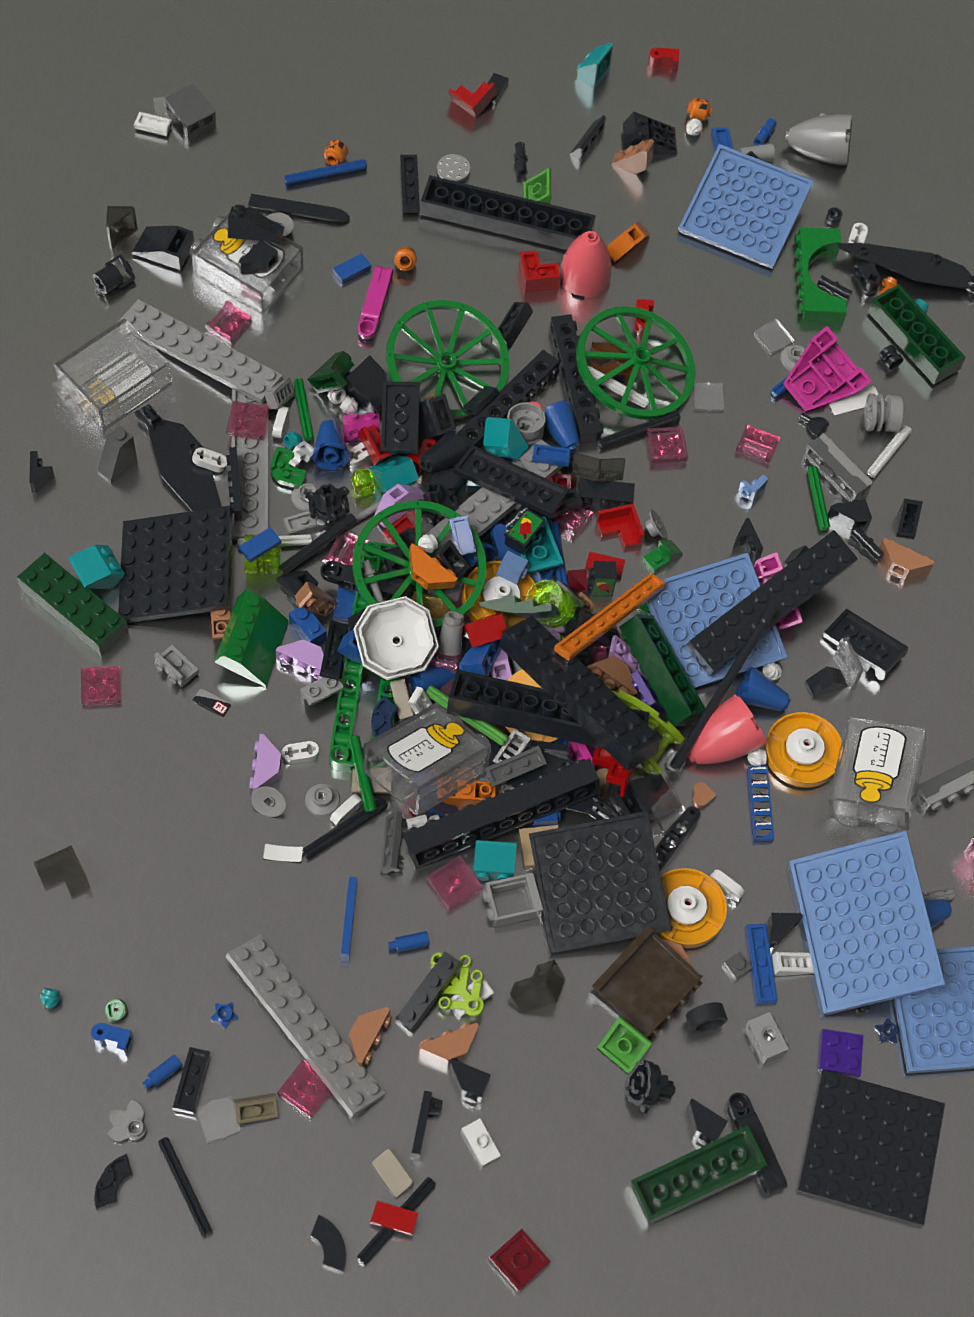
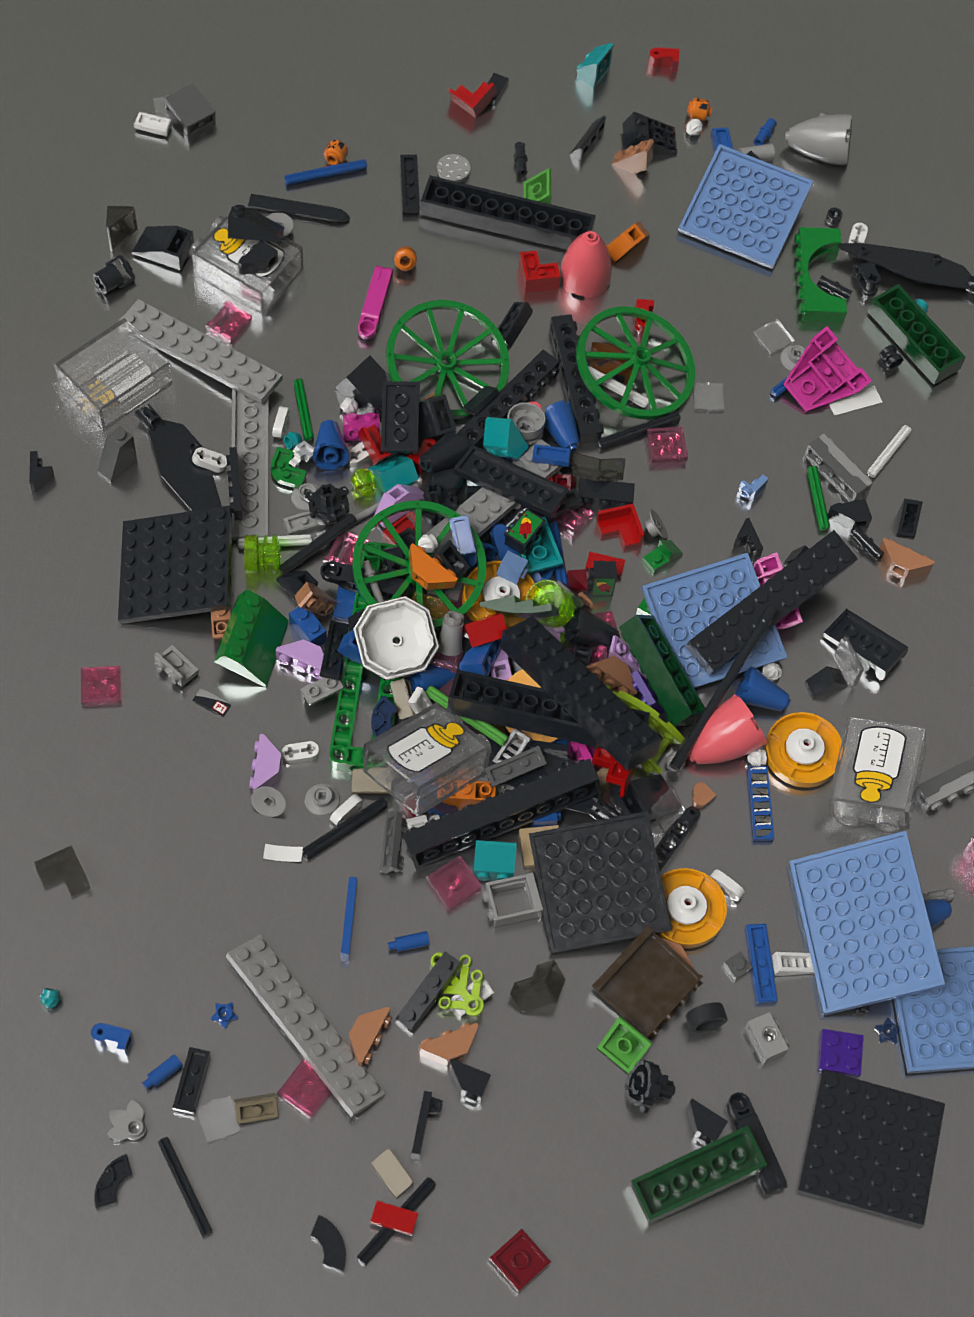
dark green brick [17,552,128,656] -> none
teal slope [68,545,125,589] -> none
tile [105,999,128,1020] -> none
clear pink plate [226,401,269,440] -> none
blue tile [239,527,282,563] -> none
light grey slope [263,377,296,409] -> none
dark green arch [307,351,354,393] -> none
white plate [327,388,346,404] -> none
blue tile [333,253,371,284] -> none
green axle [348,735,377,812] -> none
white plate [461,1119,501,1167] -> none
orange tile [554,573,666,661] -> none
clear pink plate [736,425,780,464] -> none
black slope [768,913,803,949] -> none
black rock [799,413,829,436] -> none
light grey wheel [864,393,903,432] -> none
orange plate [878,276,898,295] -> none

